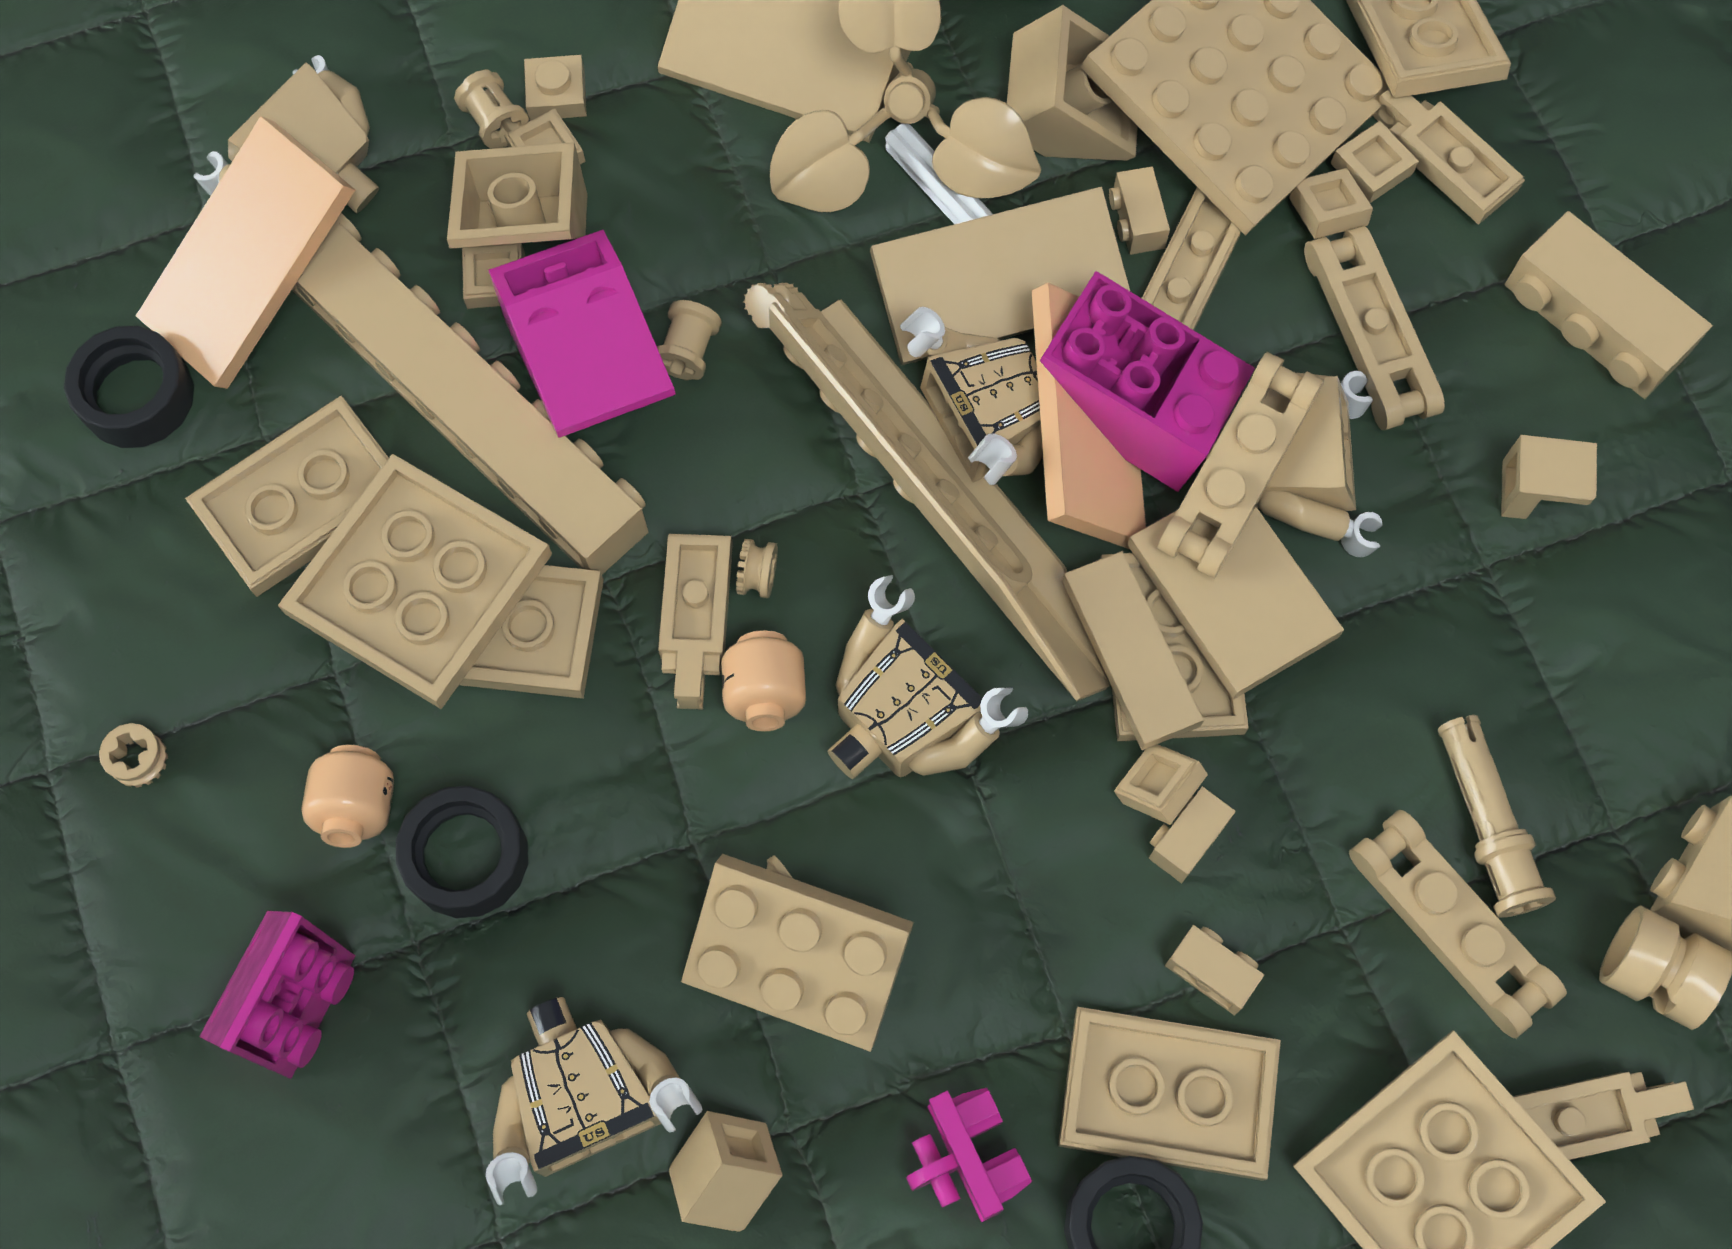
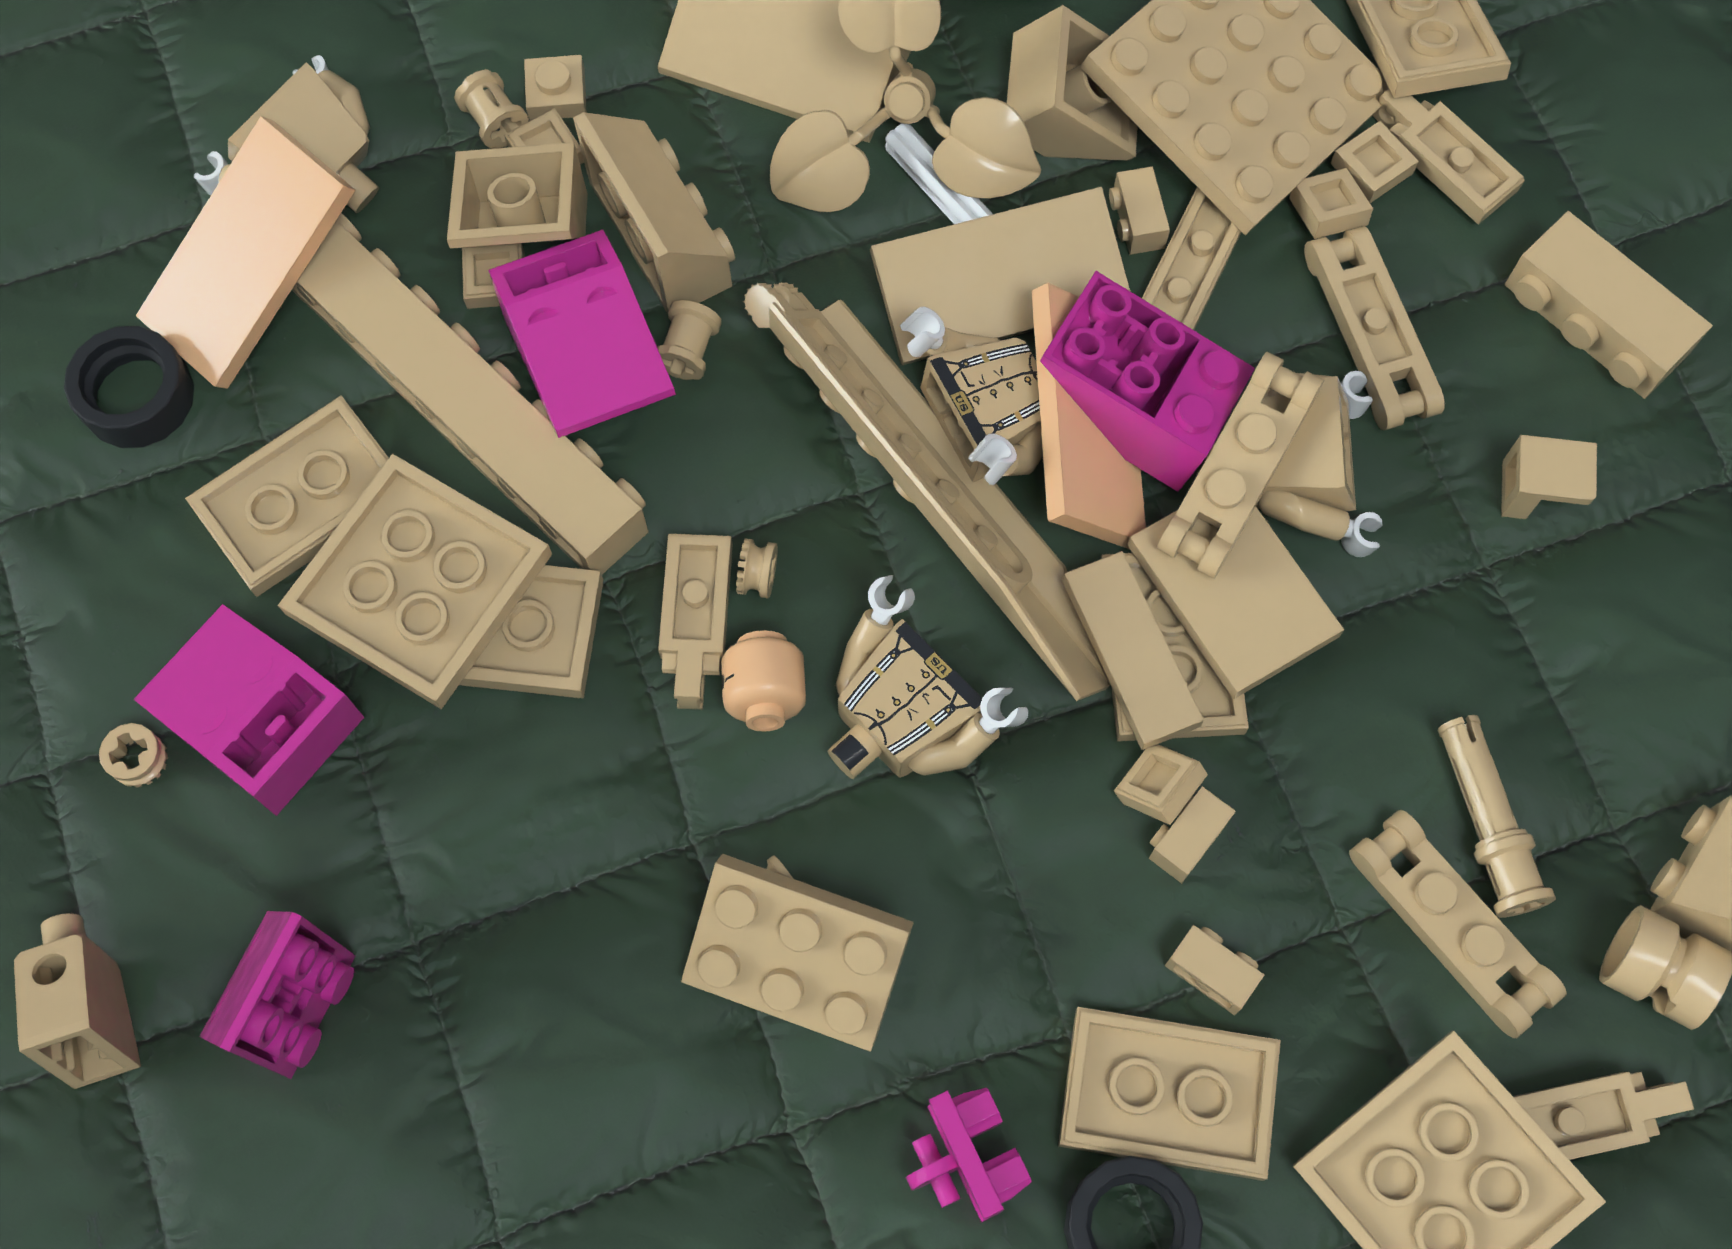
light nougat head [302,745,394,848] -> none
black tyre [396,786,528,919] -> none
tan torso [485,997,702,1205] -> none
tan panel [669,1111,783,1232] -> none
none -> tan torso [14,913,141,1089]
none -> dark pink slope [134,604,364,816]
none -> tan slope [573,112,735,314]

